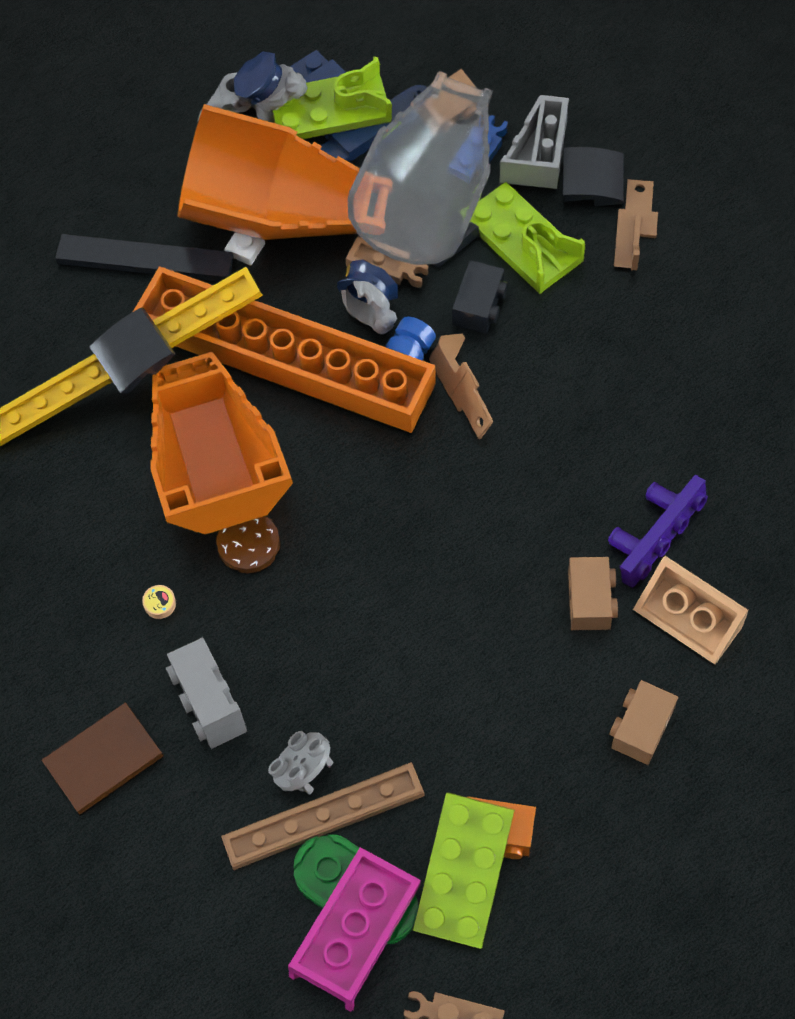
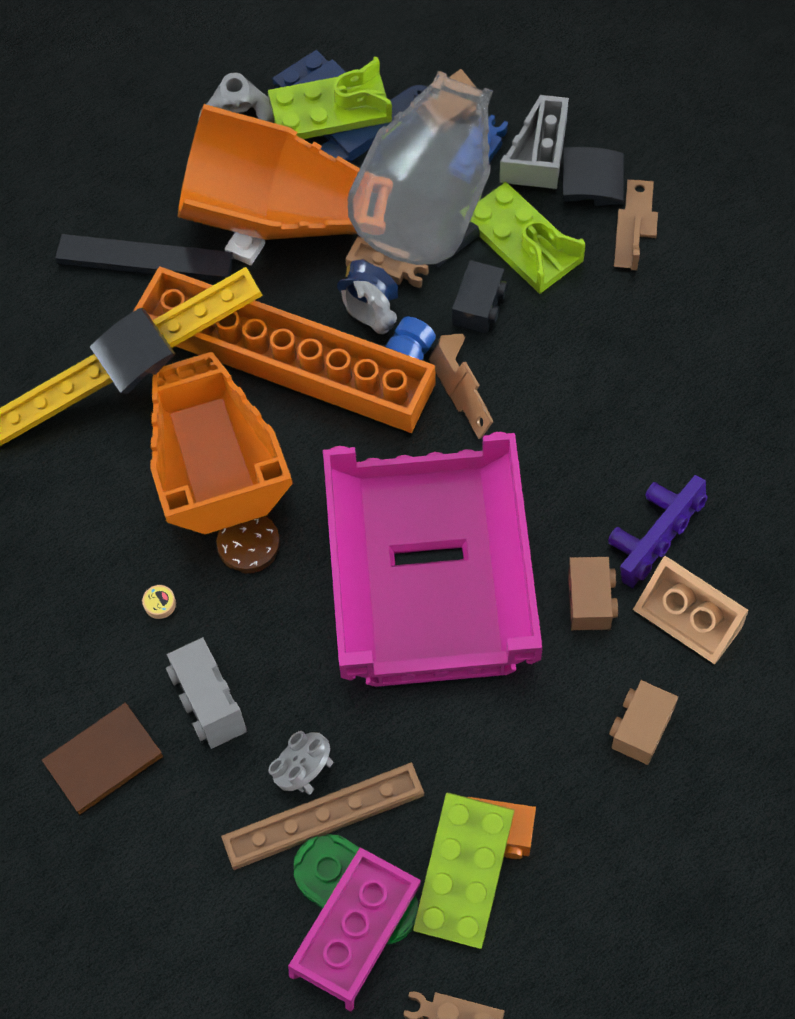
dark blue piece [234,51,308,112] -> none
none -> dark pink panel [323,432,542,687]

